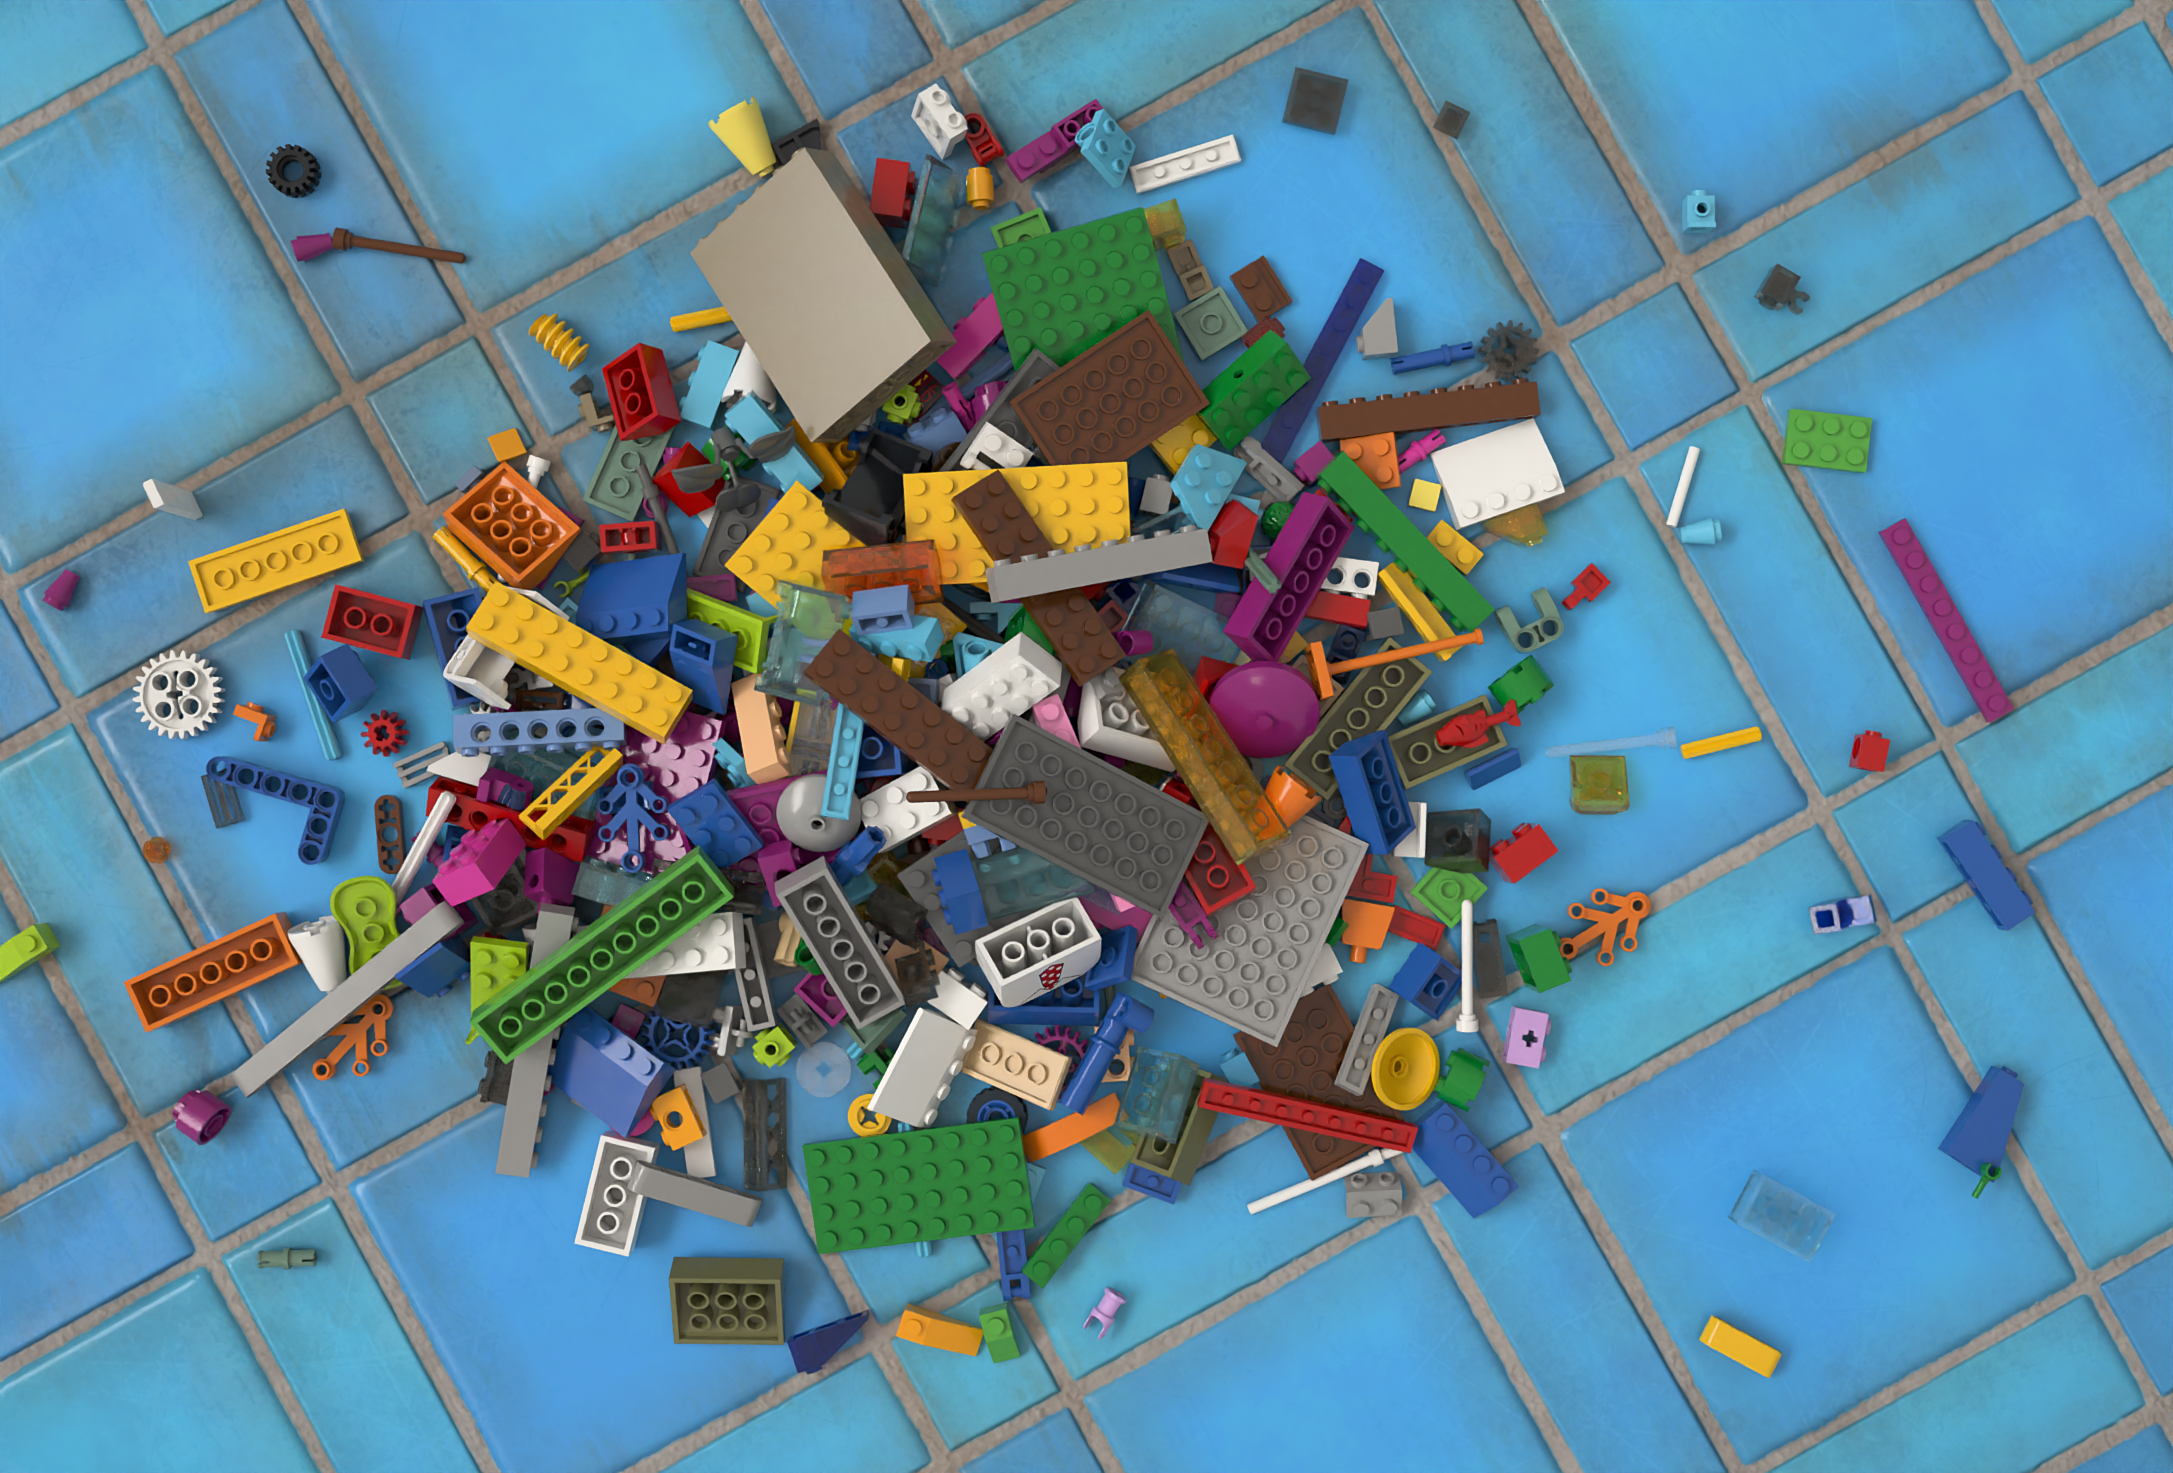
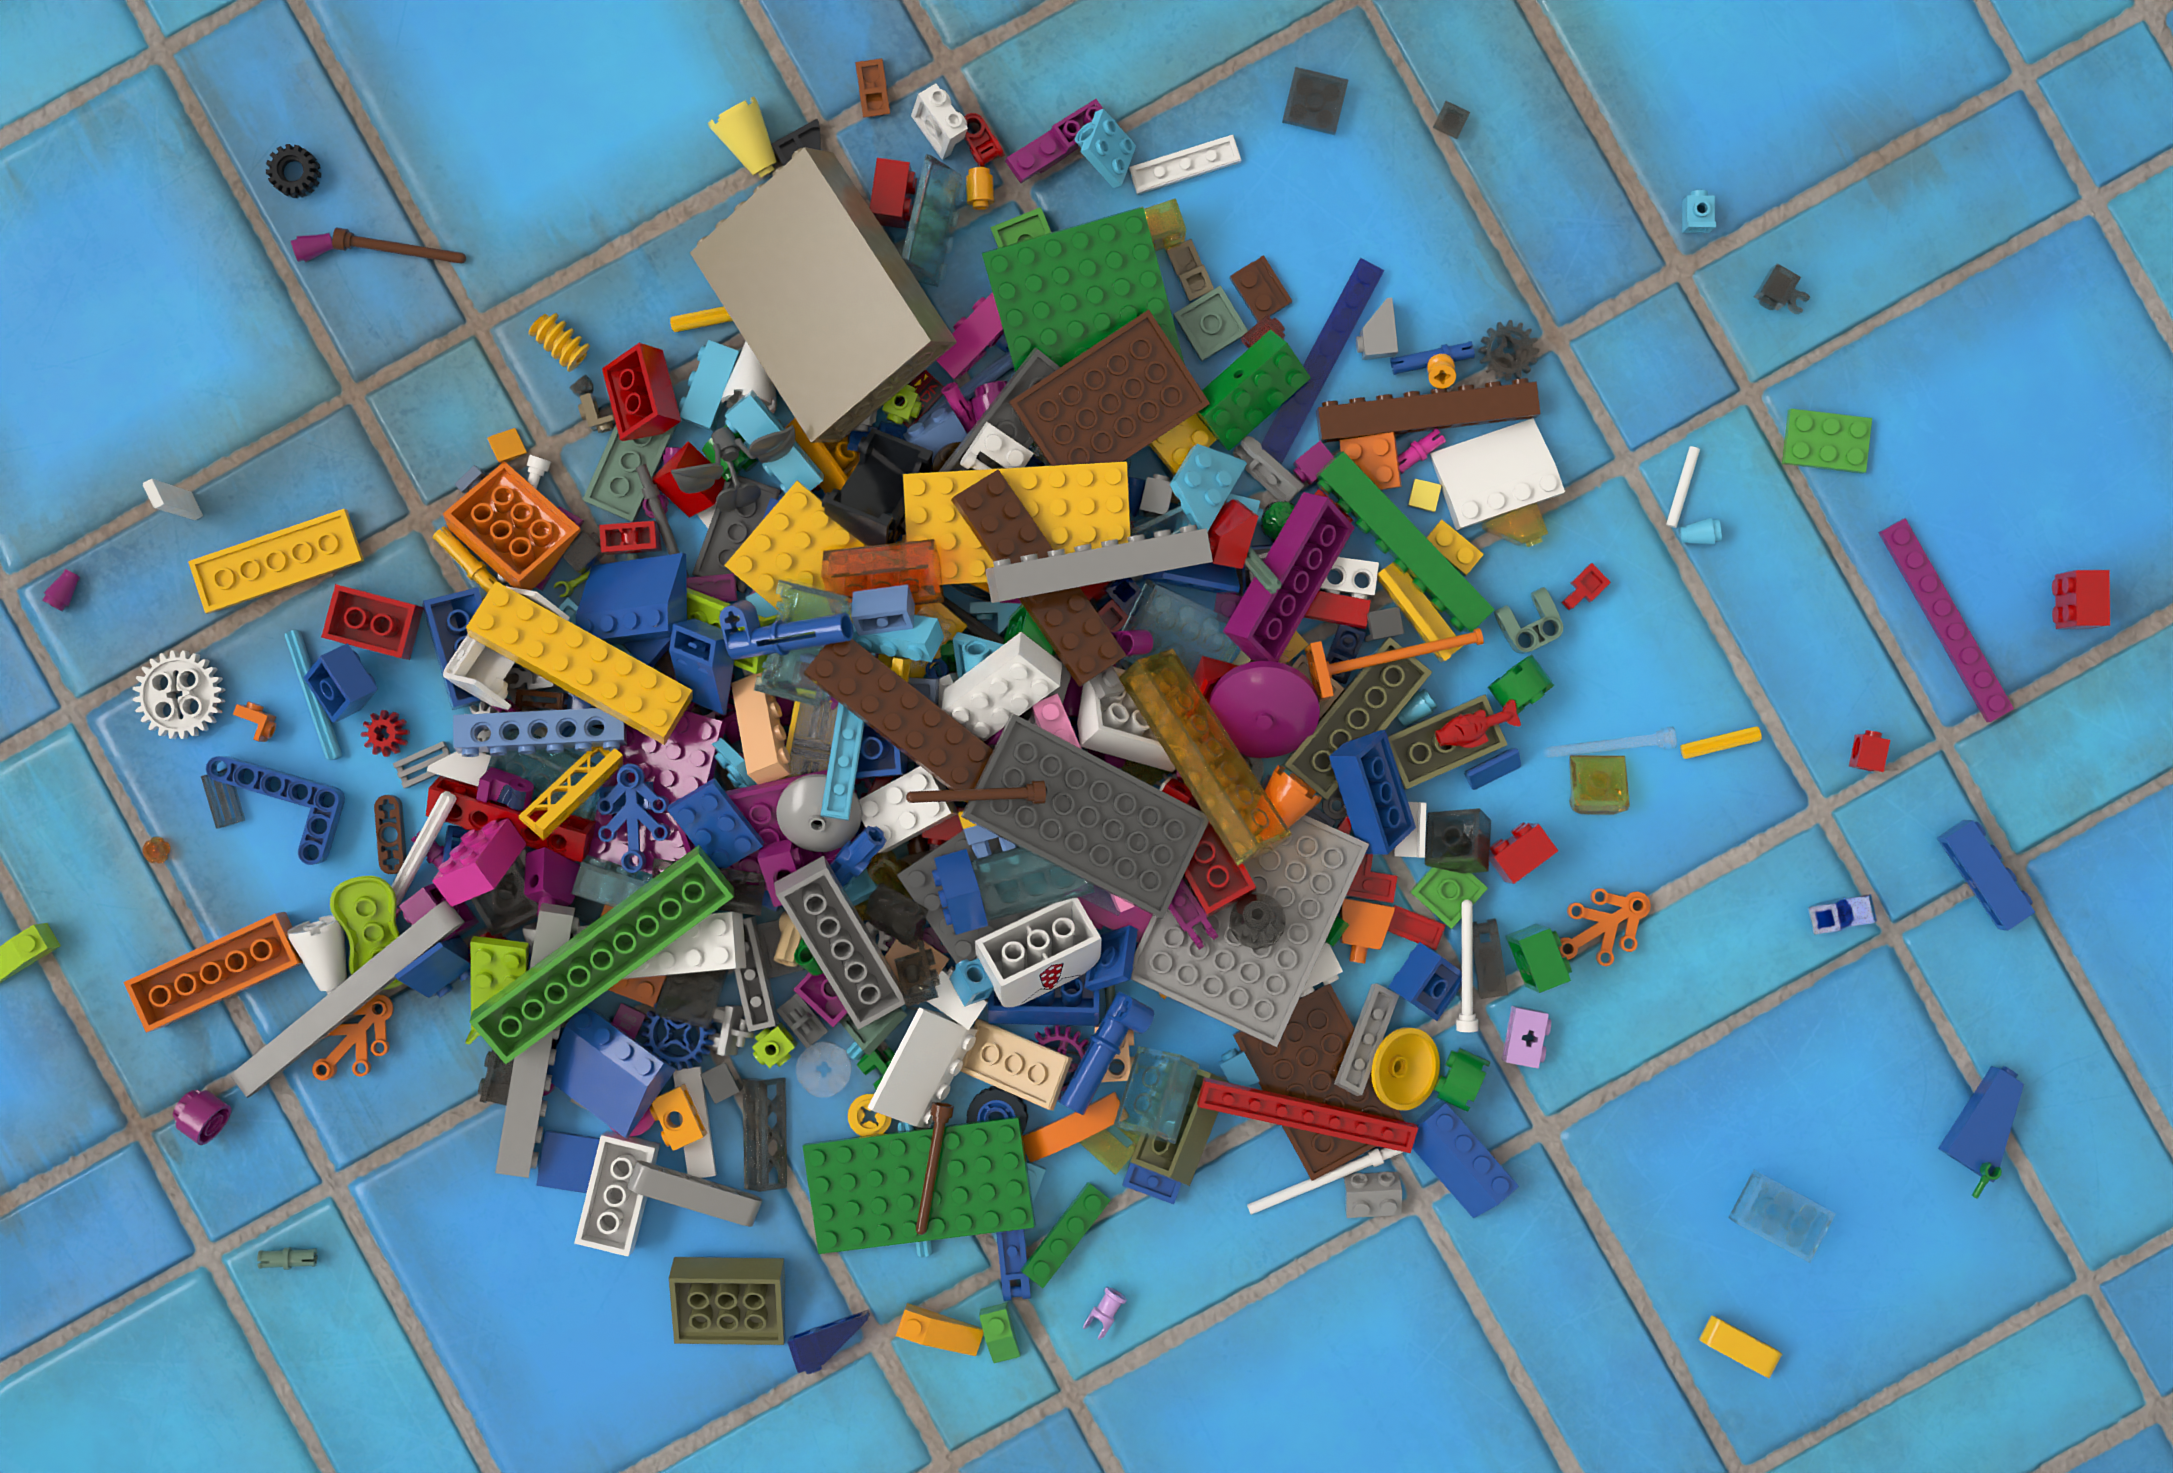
none -> blue tile [536,1130,600,1193]
none -> blue piece [719,600,853,660]
none -> dark orange slope [855,58,890,118]
none -> reddish brown piece [916,1102,954,1235]
none -> dark azure brick [949,958,994,1007]
none -> clear smoke cone [1230,893,1286,949]
none -> light orange wheel [1427,354,1456,389]
none -> red brick [2052,570,2110,629]

